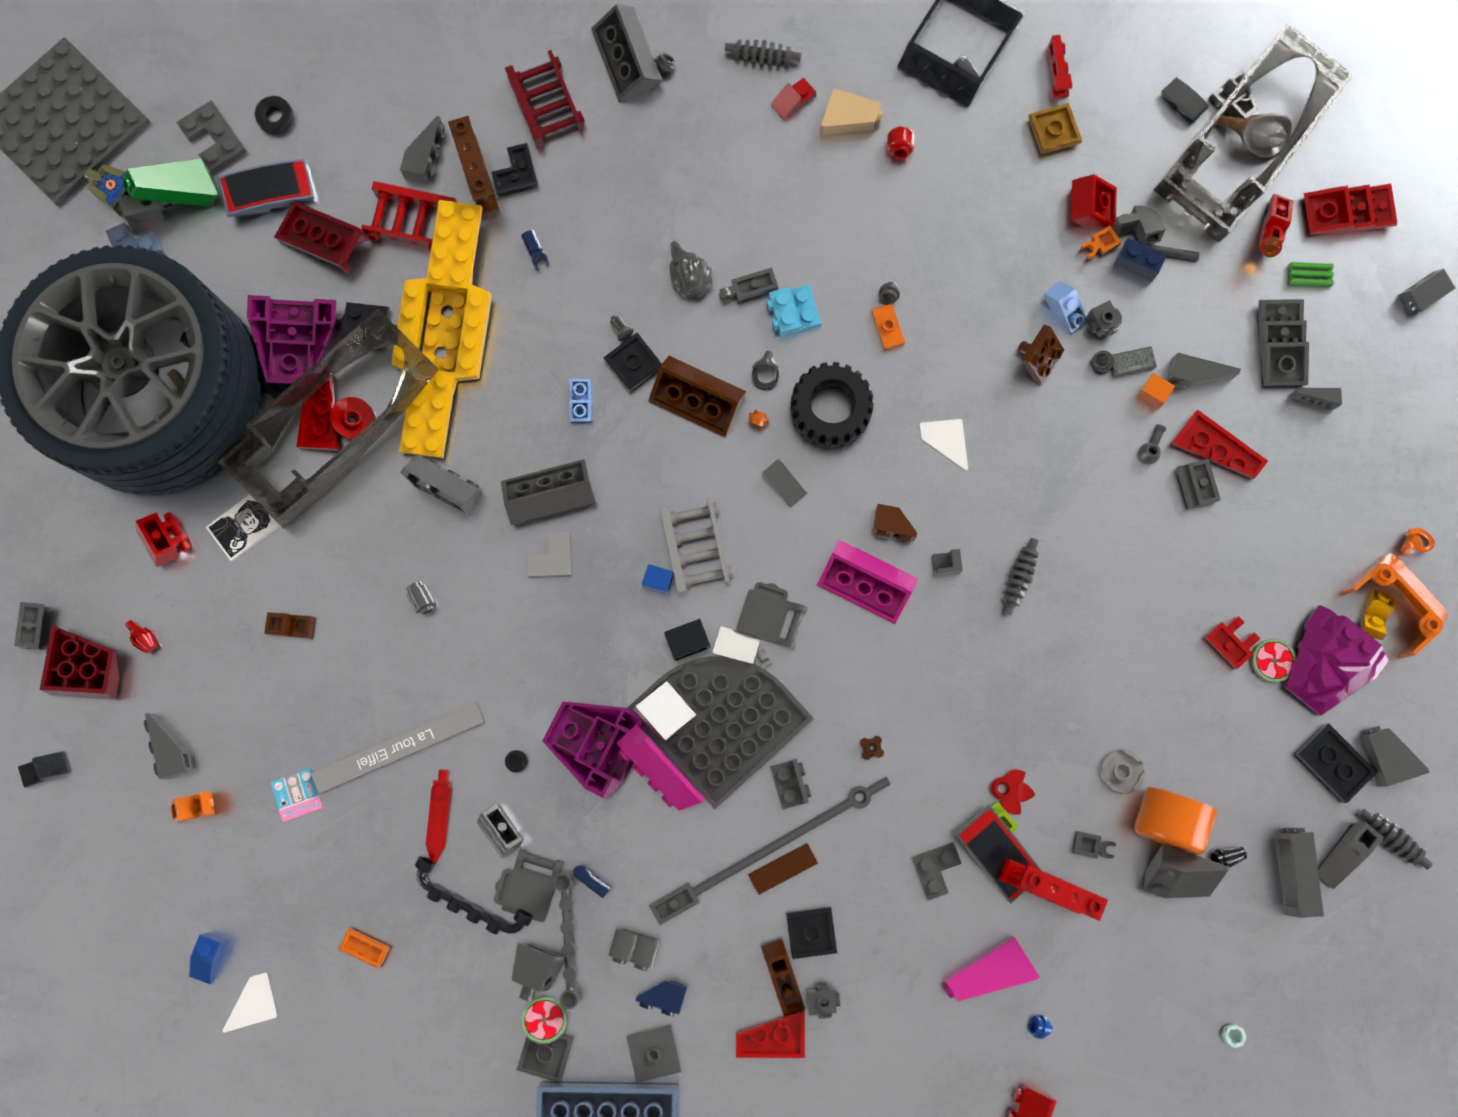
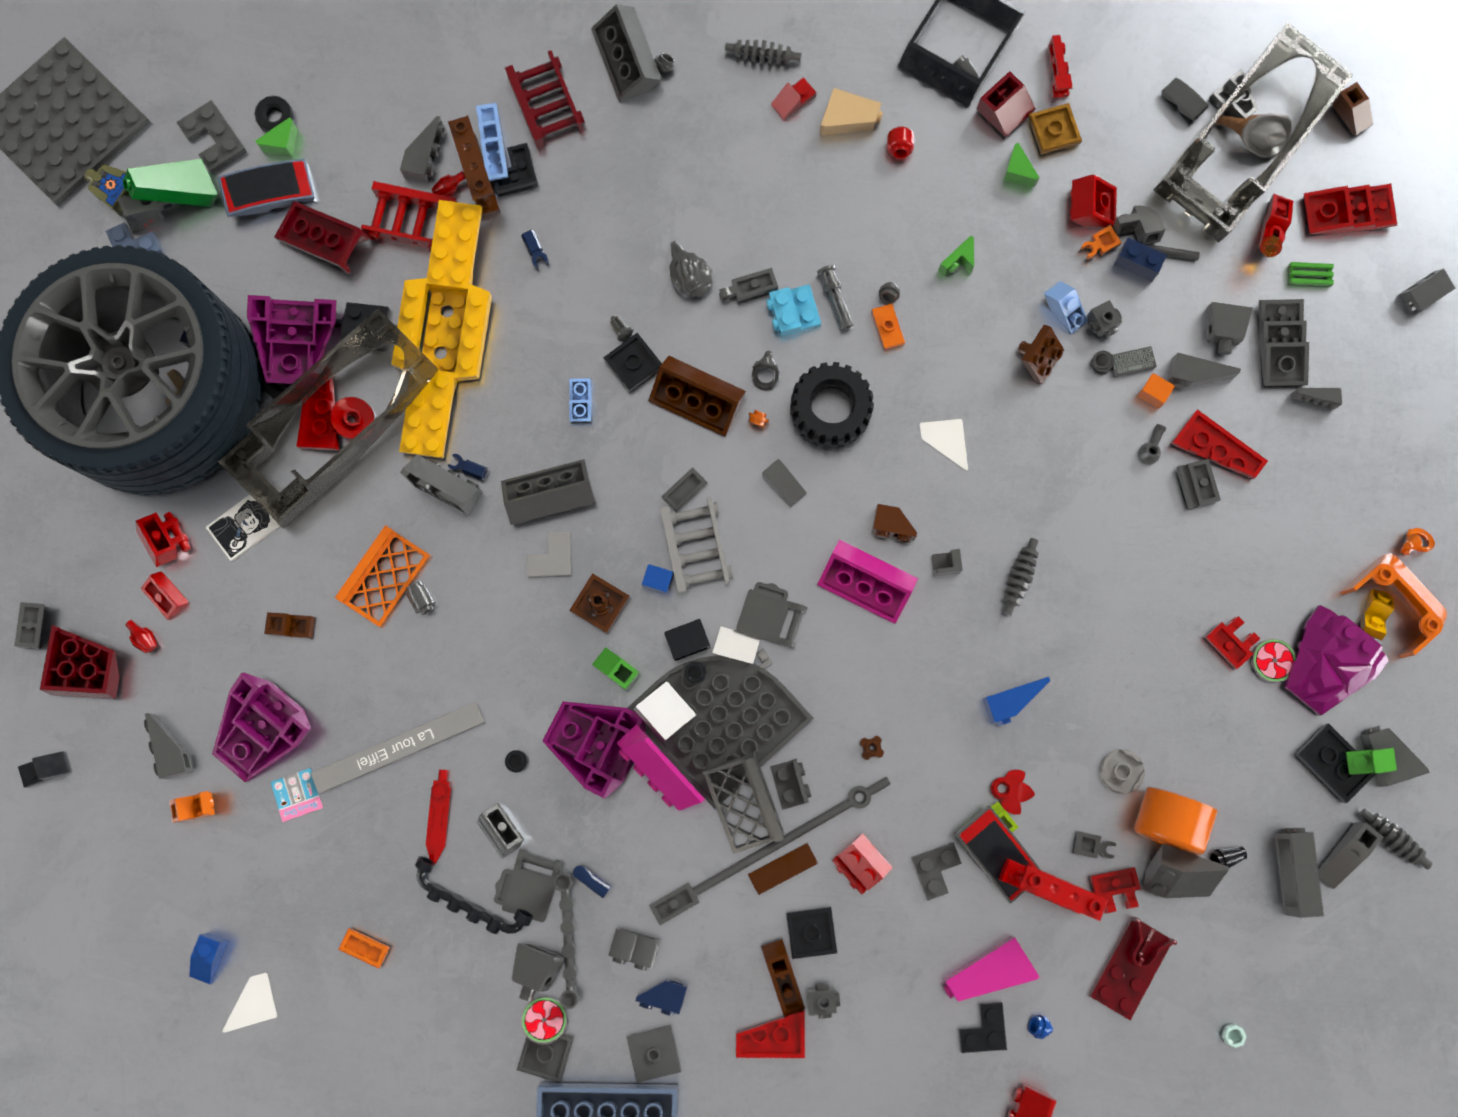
none -> red slope [140,571,188,620]
none -> magenta wedge [212,672,311,782]
none -> bright green slope [255,117,298,157]
none -> orange fence [335,525,430,627]
none -> red piece [431,171,466,196]
none -> dark blue bar [448,454,488,481]
none -> light blue slope [476,103,508,181]
none -> reddish brown plate [569,573,630,634]
none -> bright green slope [592,647,640,691]
none -> dark grey tile [661,467,708,513]
none -> black plate [684,661,707,684]
none -> dark grey fence [703,751,784,854]
none -> dark grey pin [817,265,853,330]
none -> red brick [832,833,893,895]
none -> bright green slope [938,236,974,276]
none -> black plate [958,1002,1007,1053]
none -> dark red slope [976,71,1036,138]
none -> blue slope [983,677,1050,726]
none -> bright green slope [1004,143,1040,187]
none -> dark red plate [1089,916,1177,1021]
none -> red plate [1090,867,1141,914]
none -> dark grey torso [1206,302,1253,355]
none -> reddish brown slope [1331,82,1373,136]
none -> bright green slope [1346,748,1397,775]

